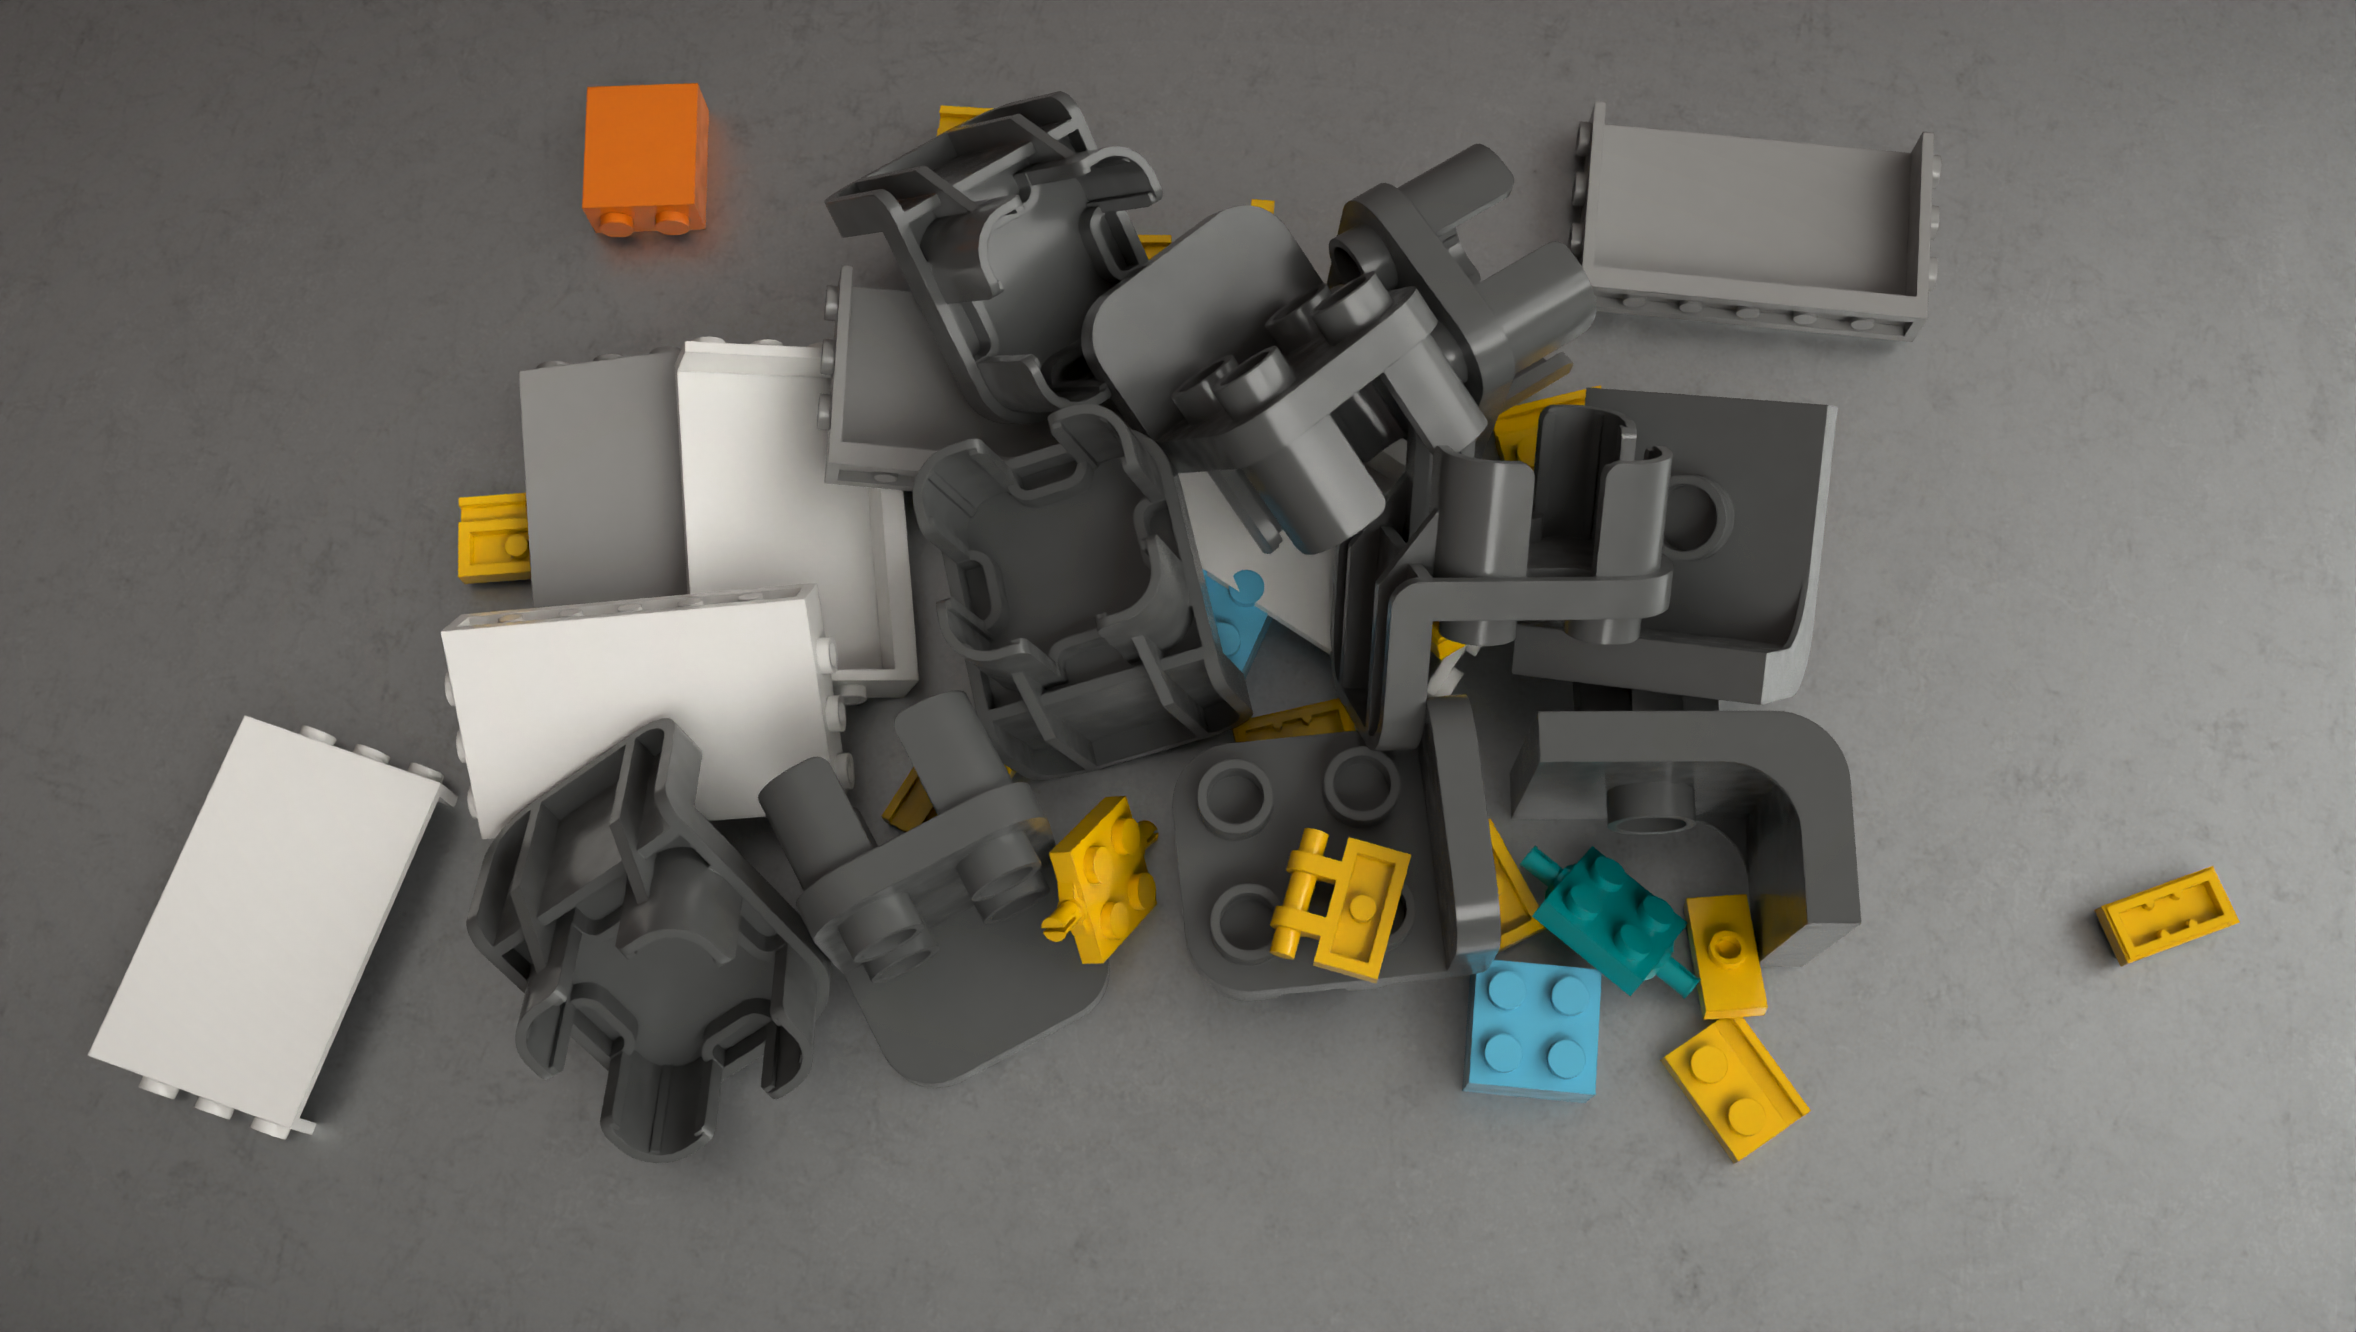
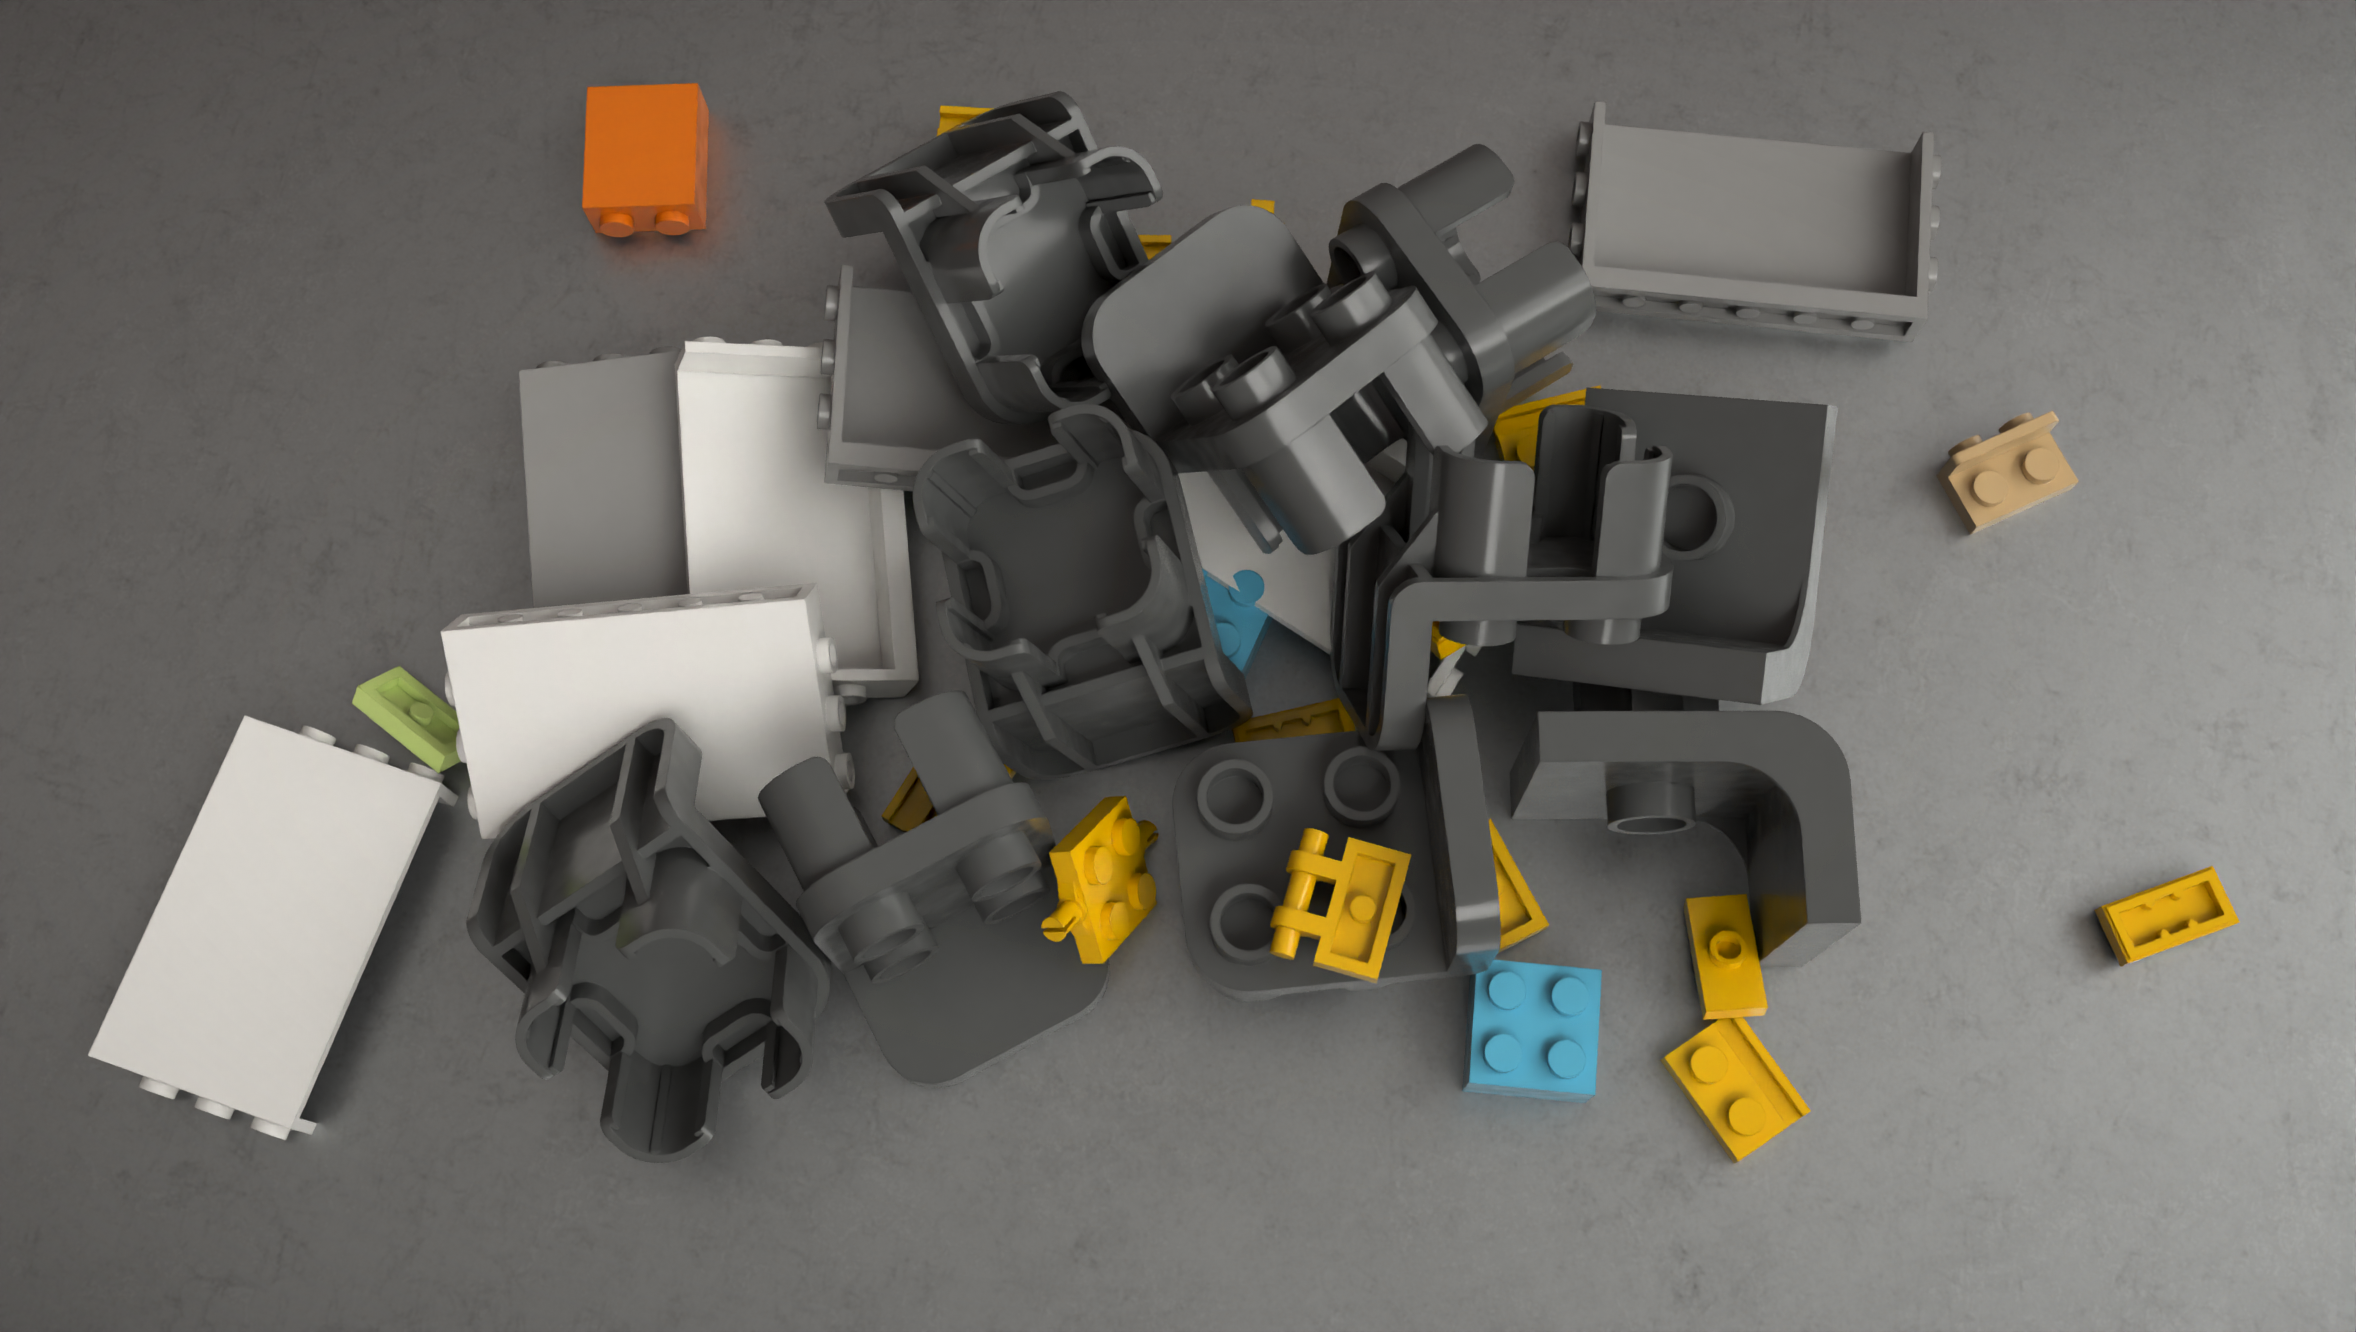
yellow plate [458,493,531,584] -> none
teal plate [1519,845,1701,999] -> none
none -> yellowish green plate [352,666,461,774]
none -> tan bracket [1936,411,2079,535]

